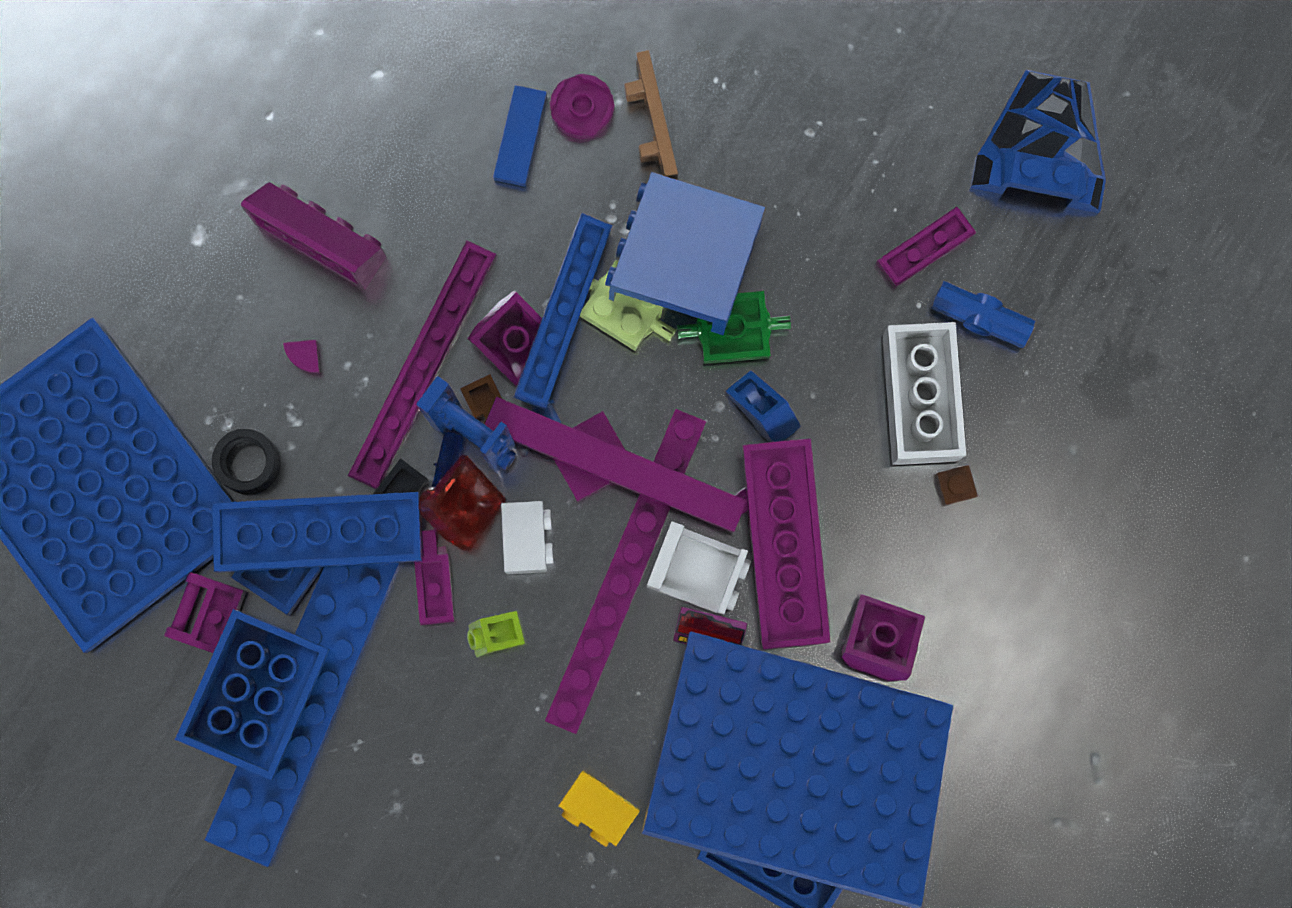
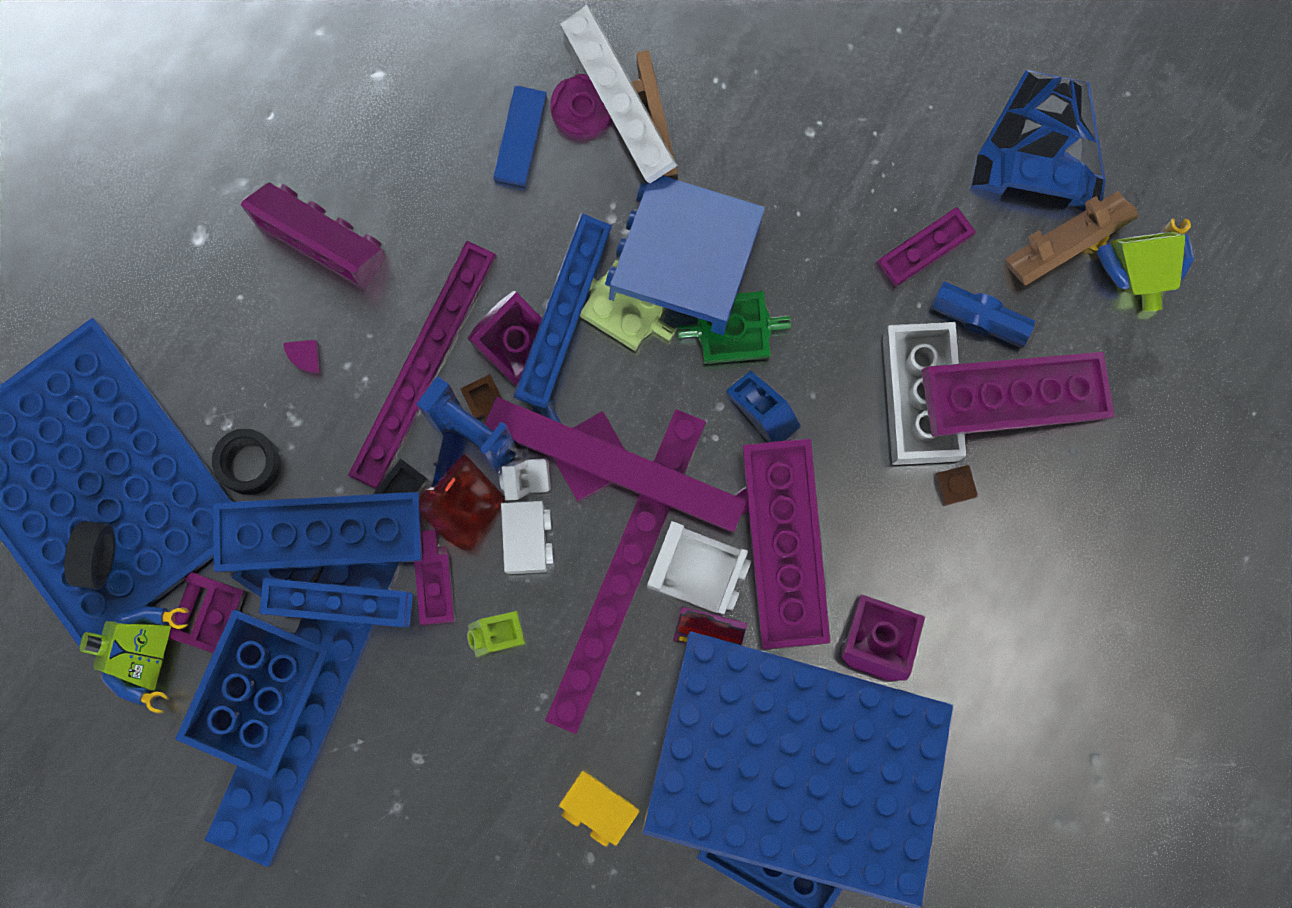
none -> black tyre [64,521,115,590]
none -> torso [80,606,189,714]
none -> blue fence [259,578,413,628]
none -> white bracket [500,458,551,500]
none -> white plate [560,5,678,183]
none -> magenta plate [921,352,1115,437]
none -> medium nougat hinge [1005,191,1138,286]
none -> lime torso [1089,218,1194,311]

